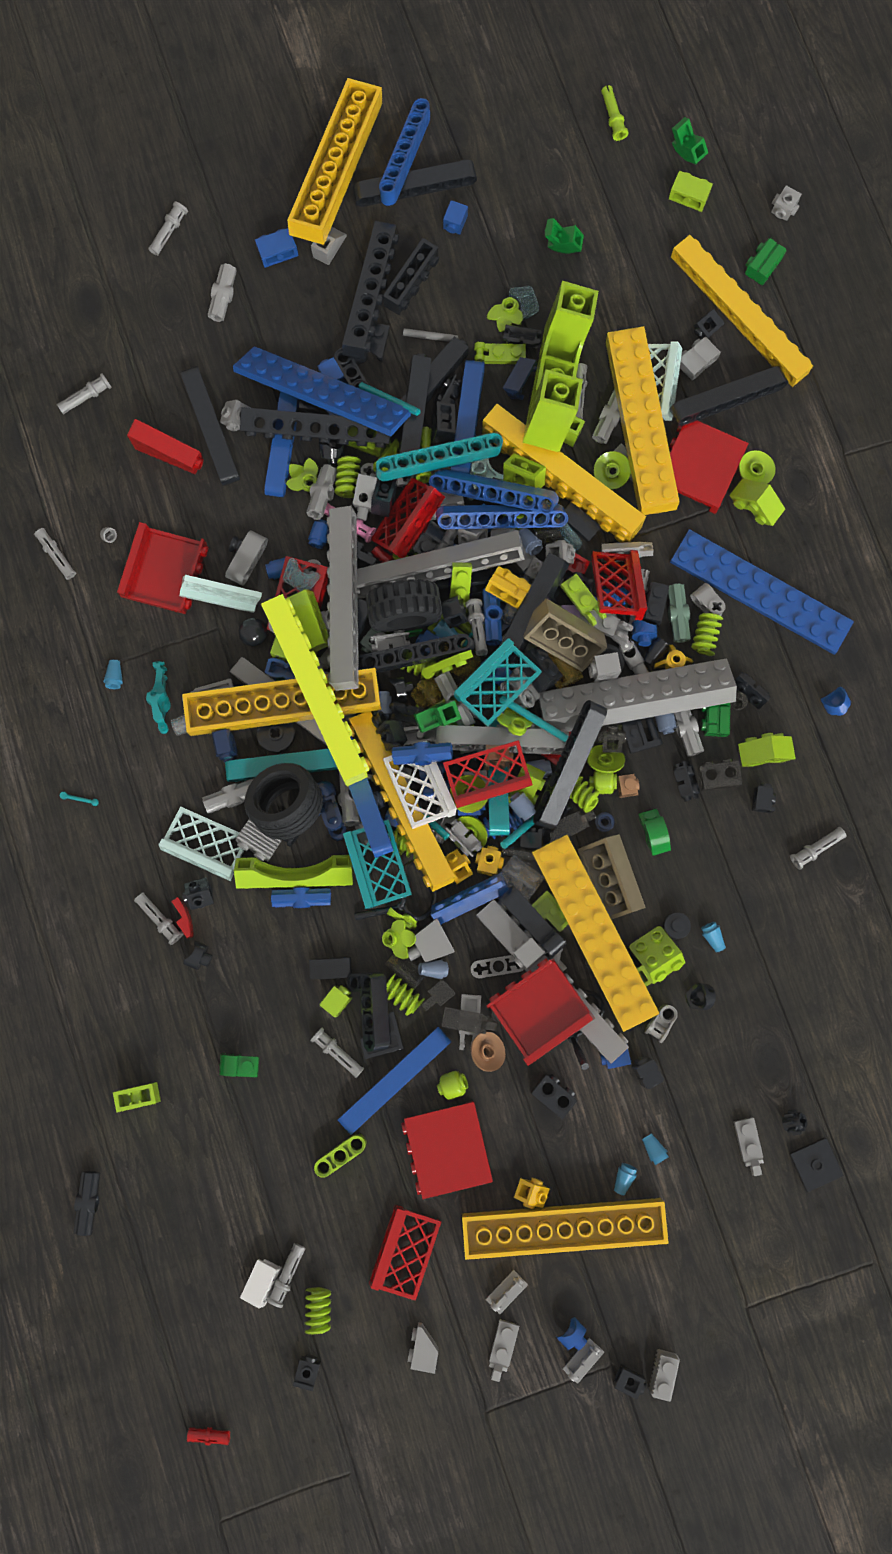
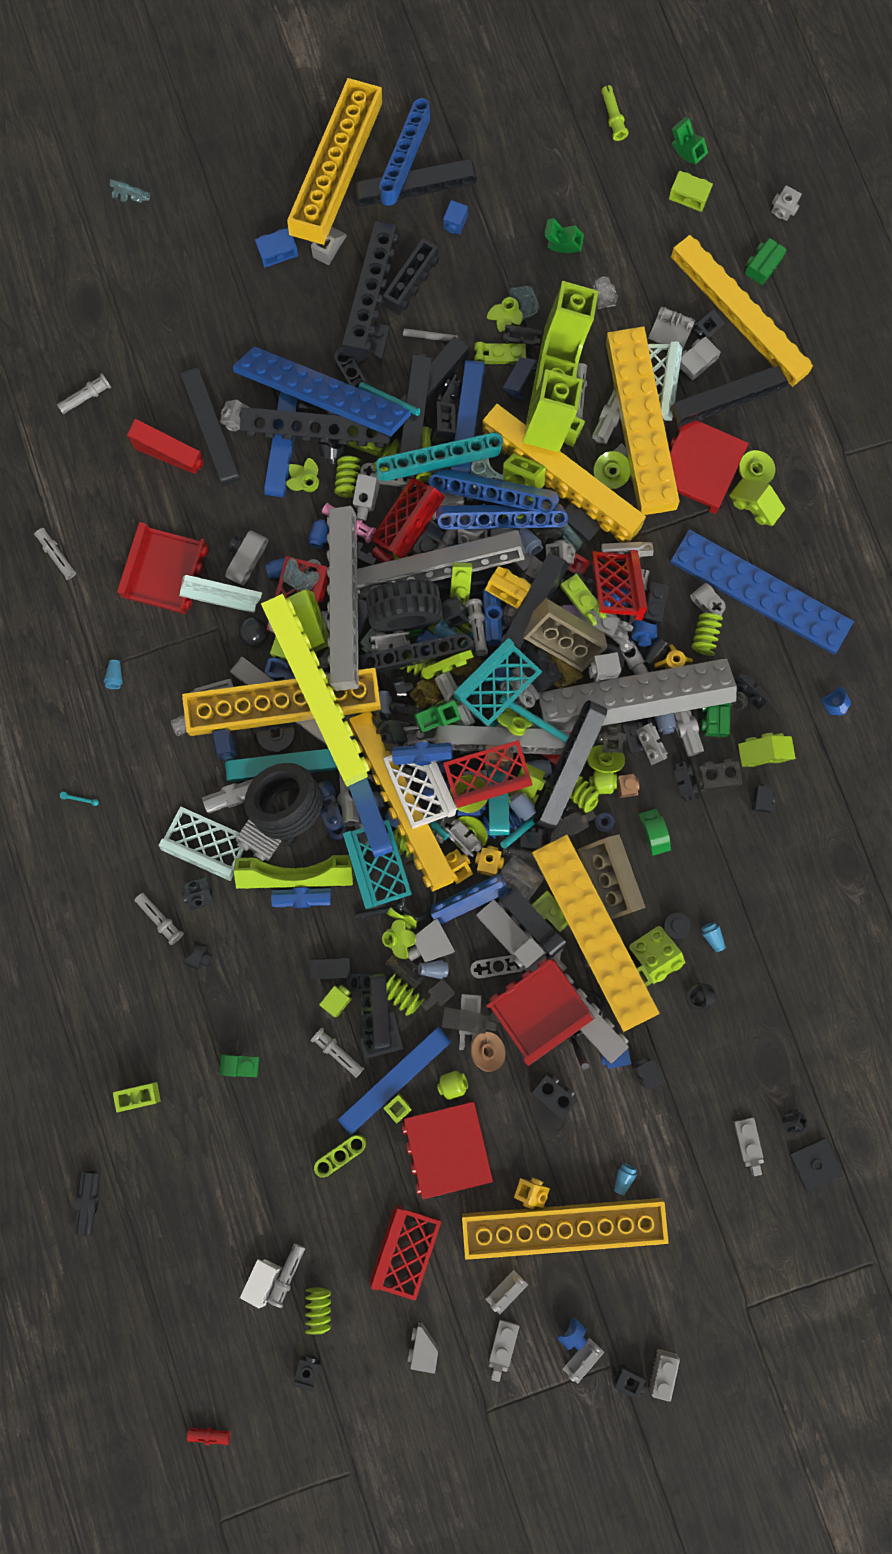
light grey hinge [100,527,117,543] -> none
teal animal [146,661,171,734] -> none
light grey pin [148,202,188,256] -> none
red slope [171,897,194,939] -> none
light grey piece [208,263,237,322] -> none
light grey piece [306,464,337,520] -> none
blue brick [318,357,345,383] -> none
black brick [371,479,398,517] -> none
dark azure cone [642,1133,669,1165] -> none
light grey piece [644,1004,678,1043] -> none
sand green piece [668,584,691,643] -> none
light grey pin [790,827,847,870] -> none
none -> clear light blue plate [109,179,151,203]
none -> lime brick [384,1093,412,1124]
none -> clear brick [593,277,618,309]
none -> light grey hinge [636,723,668,765]
none -> light grey hinge [648,307,695,351]

